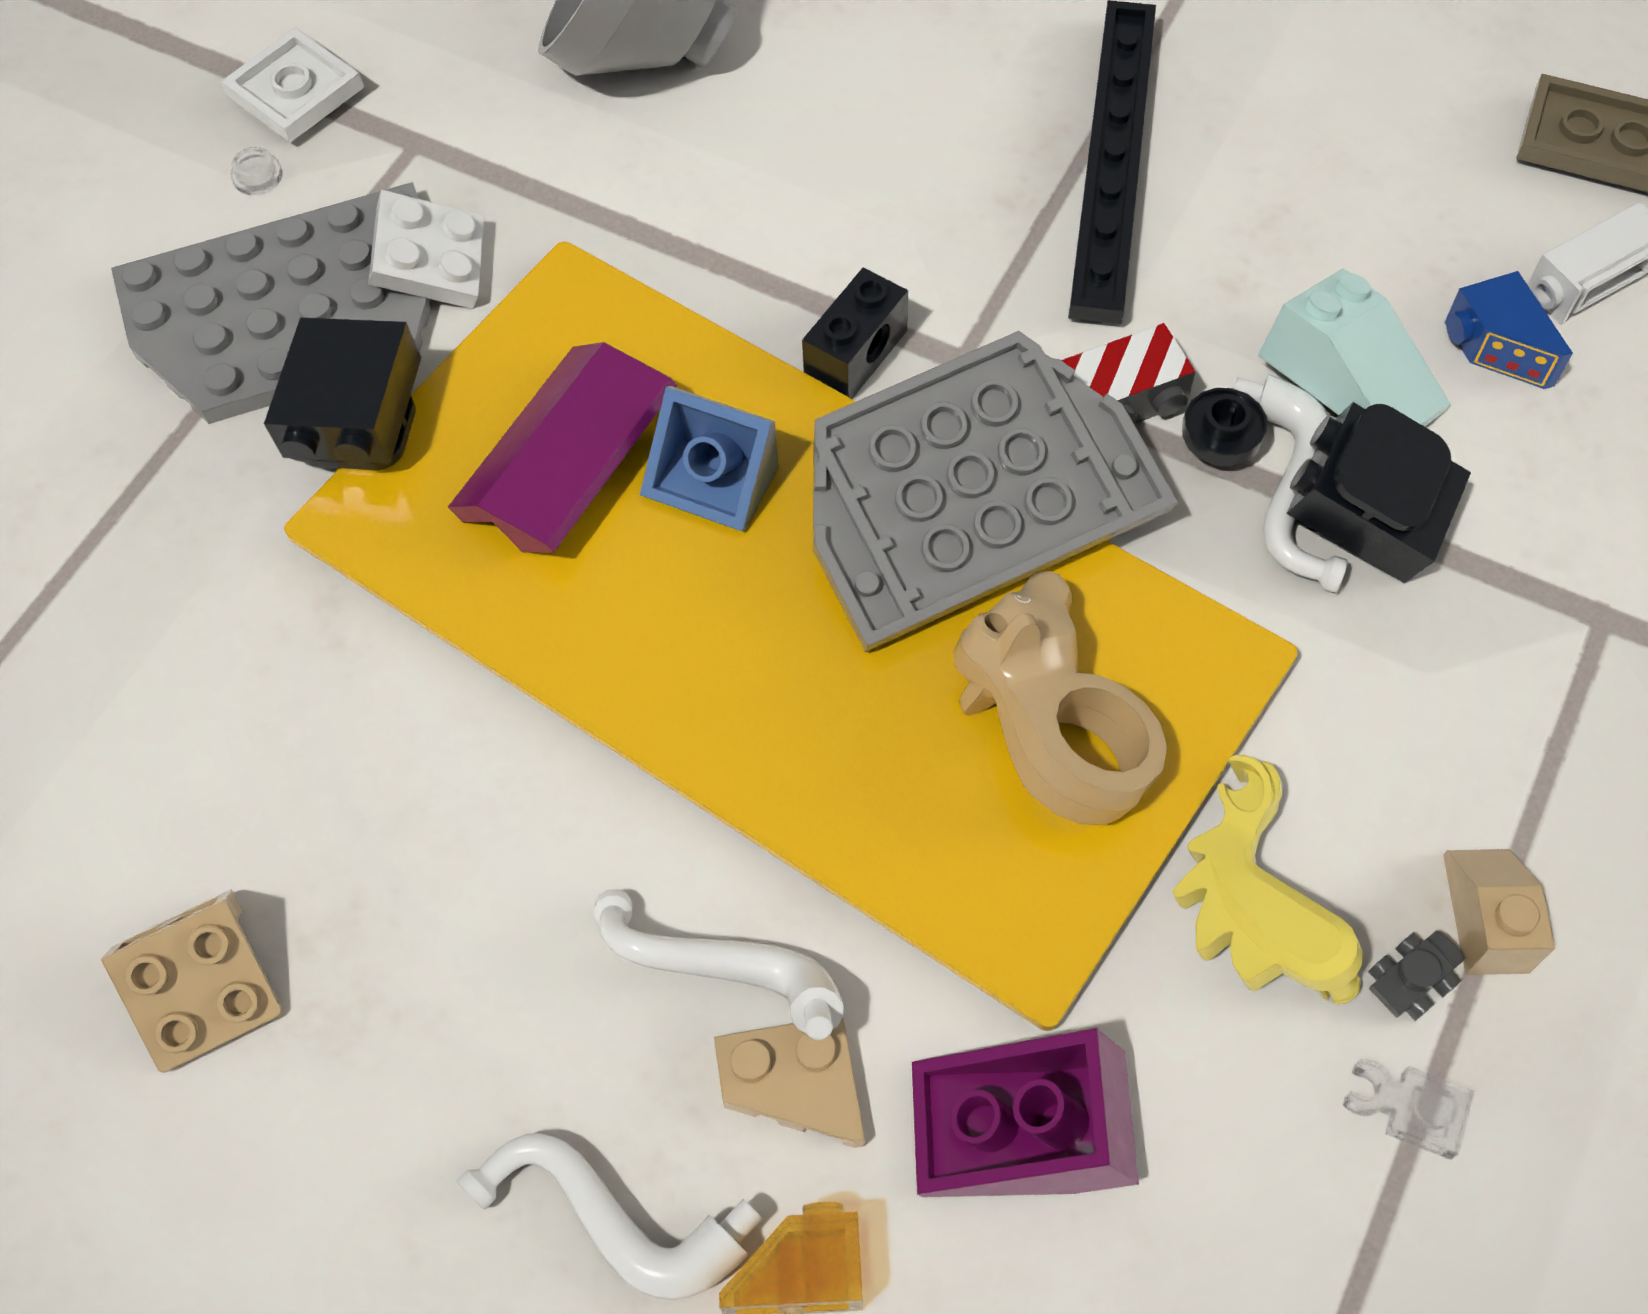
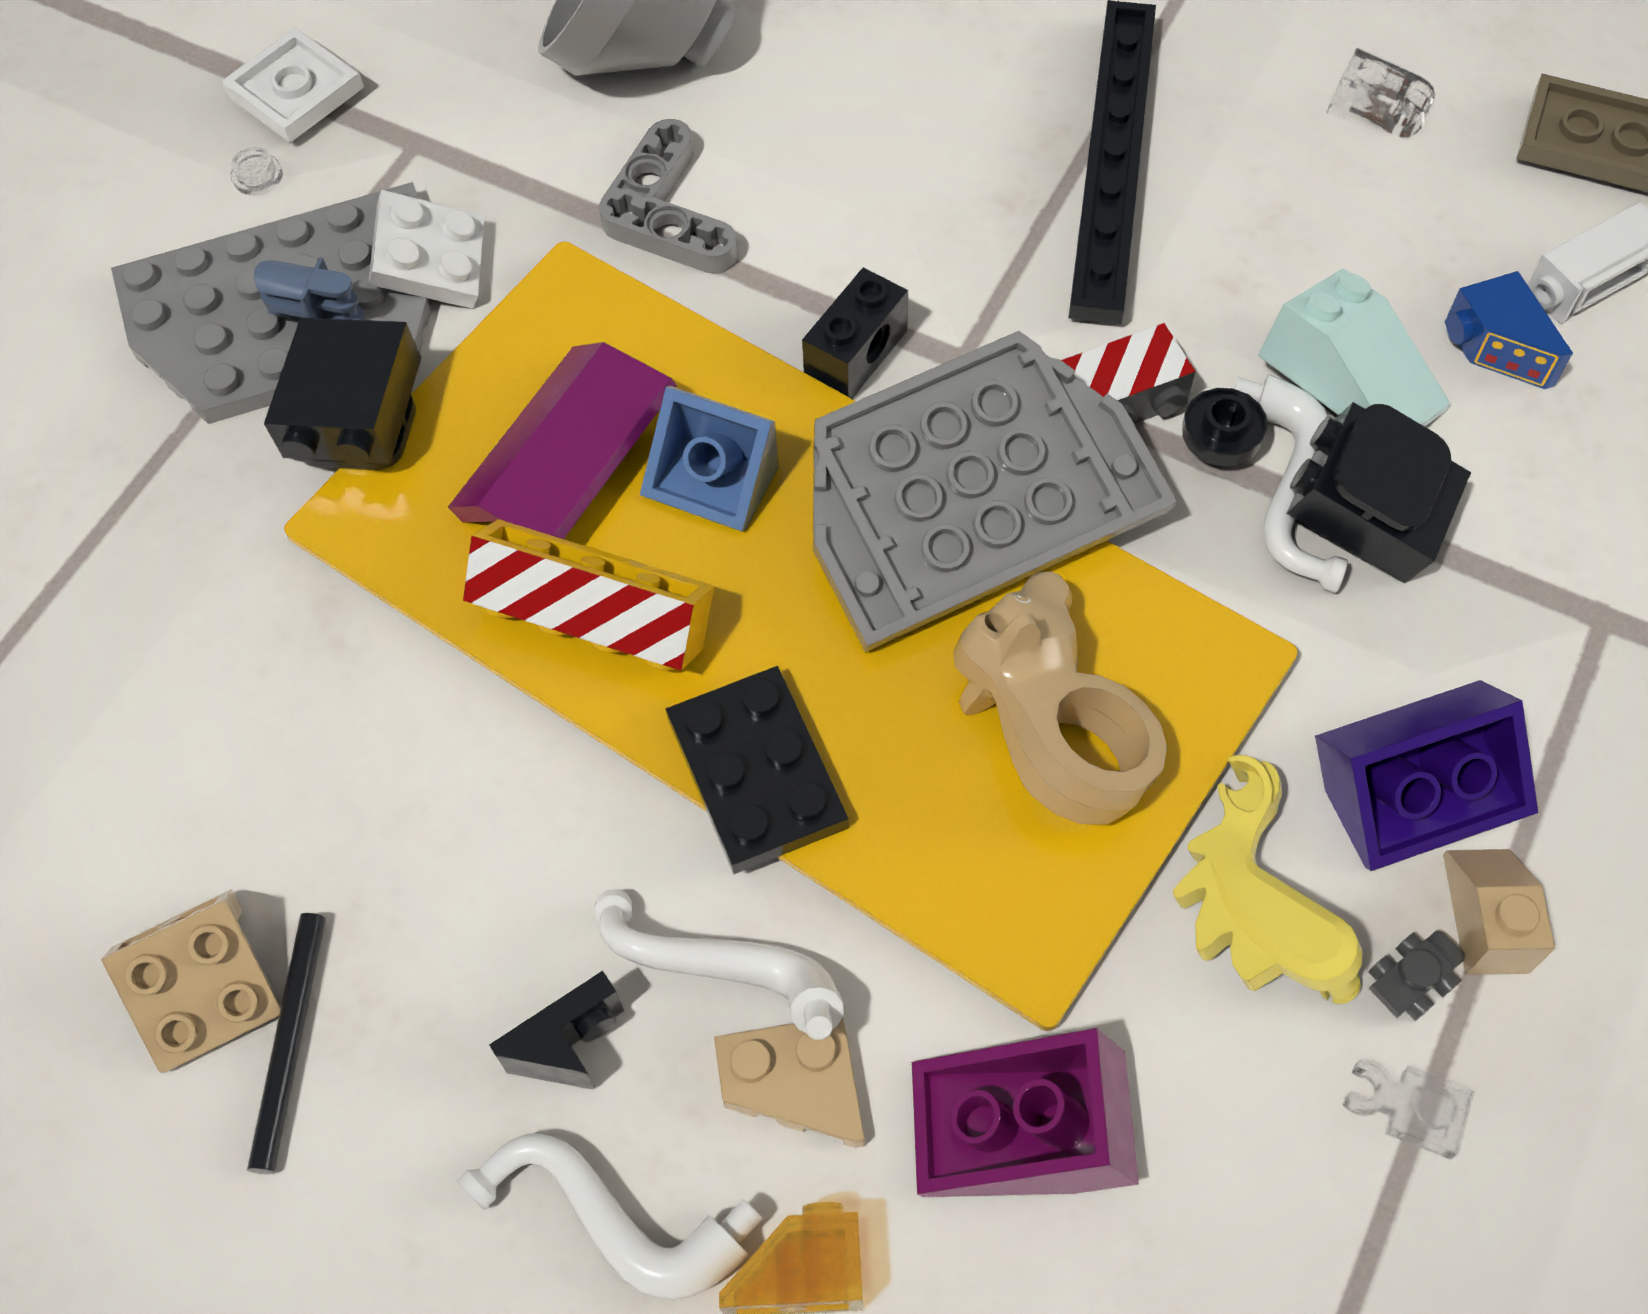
none -> black bar [247,913,326,1174]
none -> sand blue arm [254,257,365,320]
none -> brick [463,519,715,671]
none -> black slope [489,971,624,1089]
none -> light grey beam [599,119,738,274]
none -> black plate [665,666,849,874]
none -> dark purple slope [1315,680,1538,871]
none -> clear leg [1326,48,1435,137]

